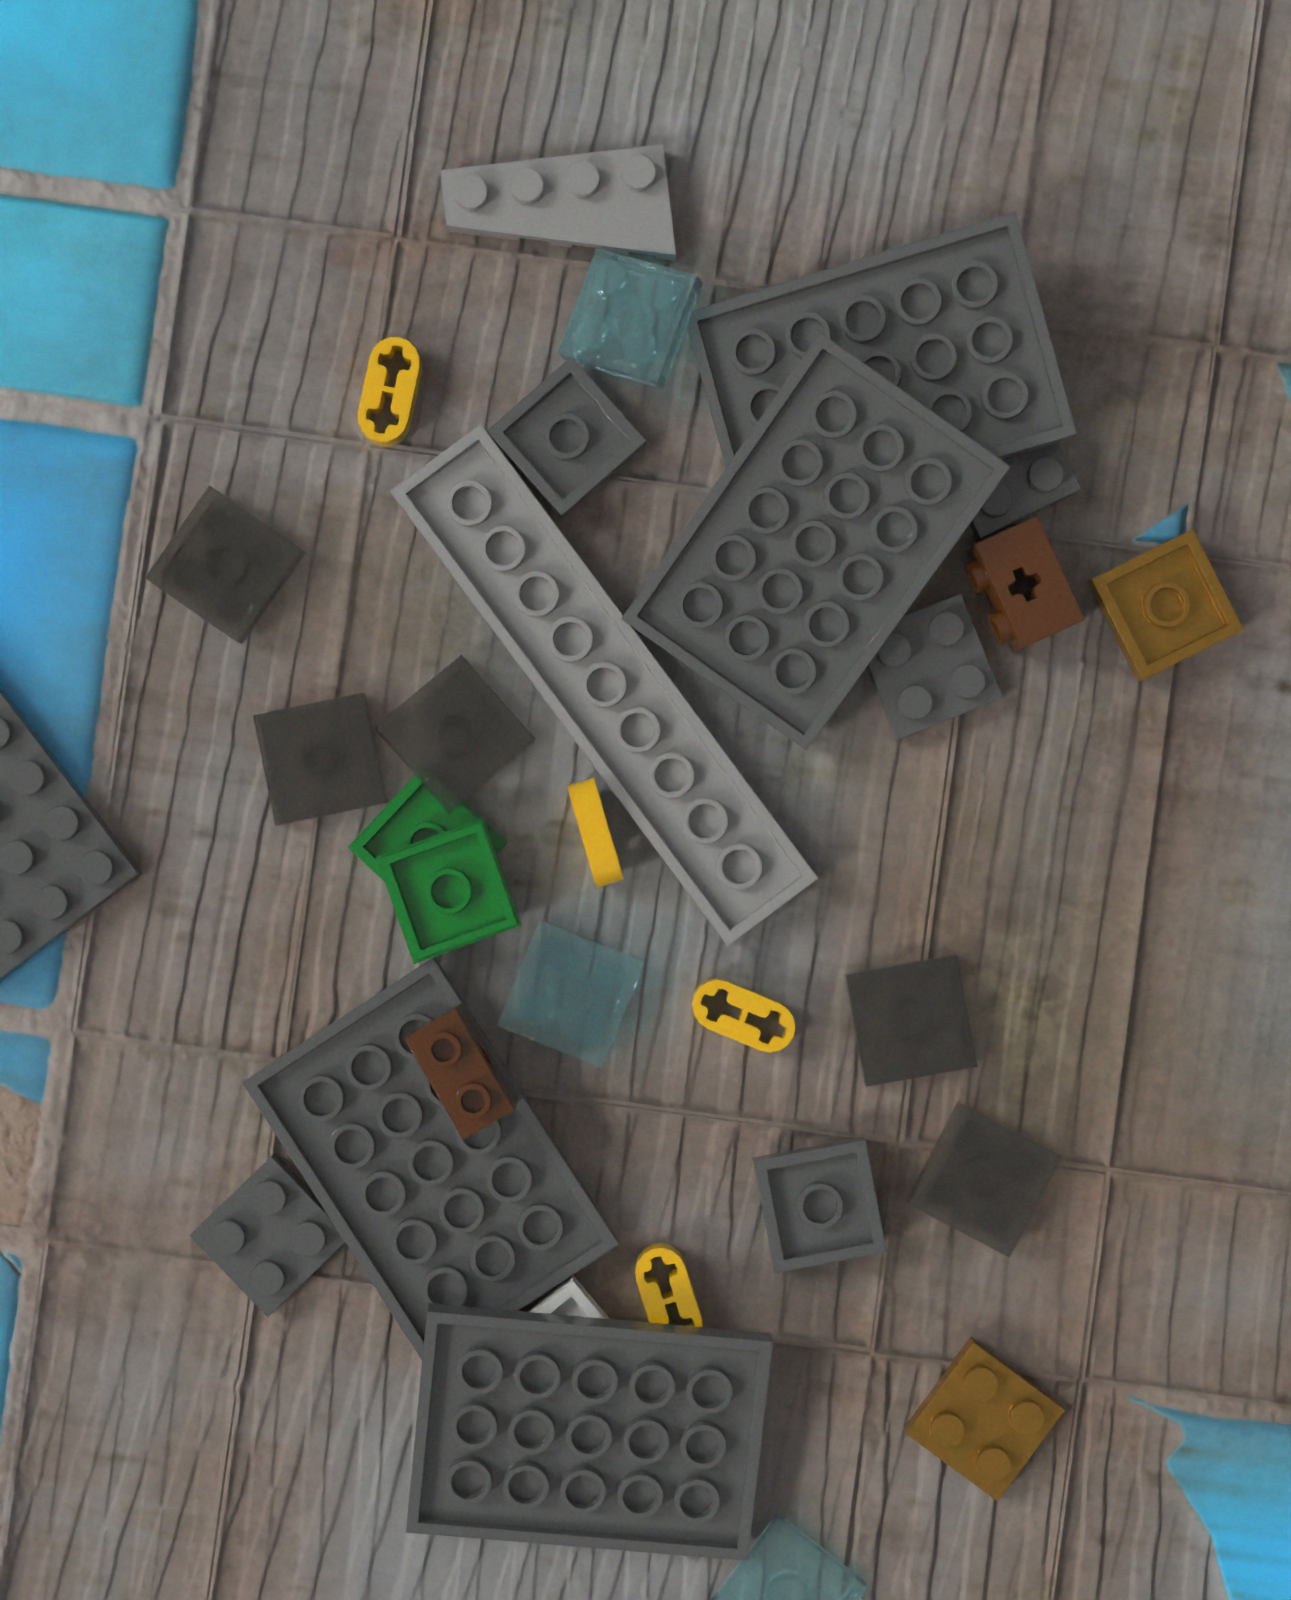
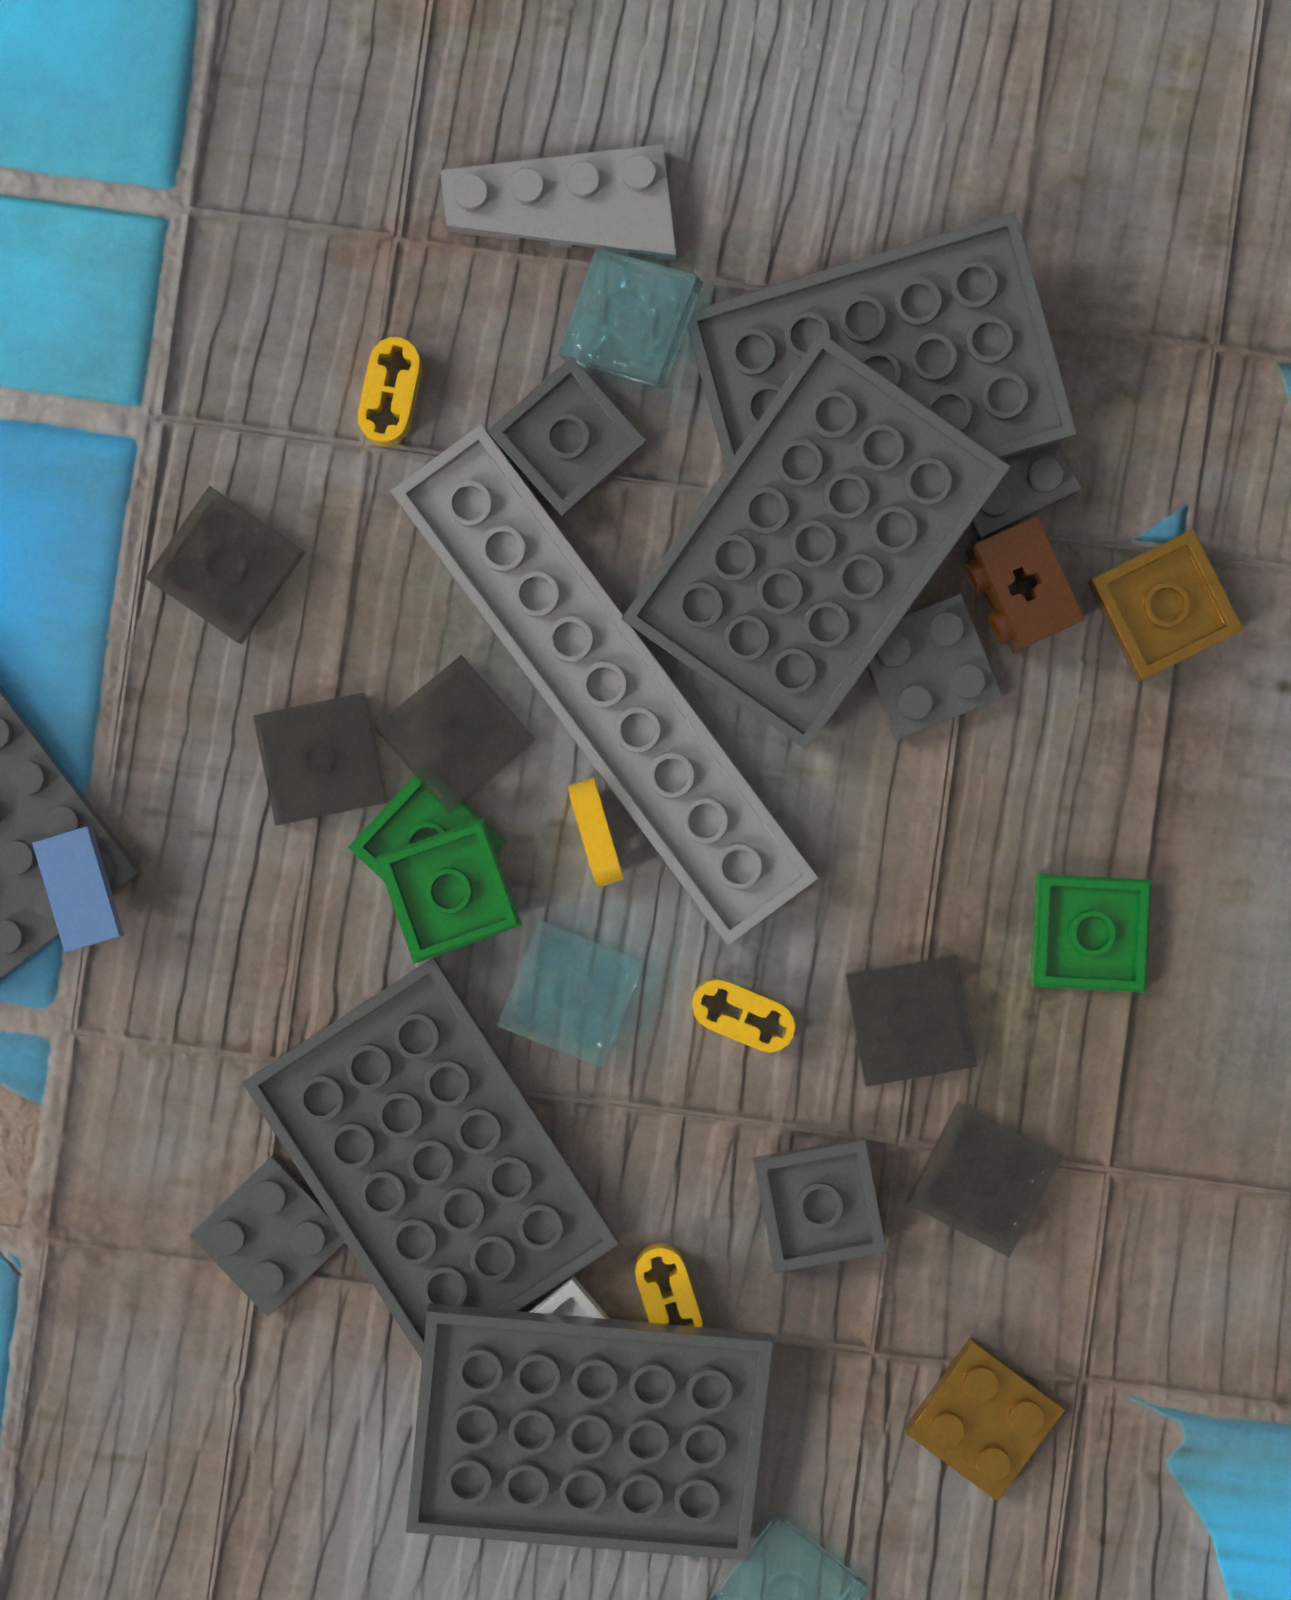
reddish brown brick [404,1003,518,1140] -> none
none -> medium blue tile [32,826,124,953]
none -> green tile [1030,873,1152,993]

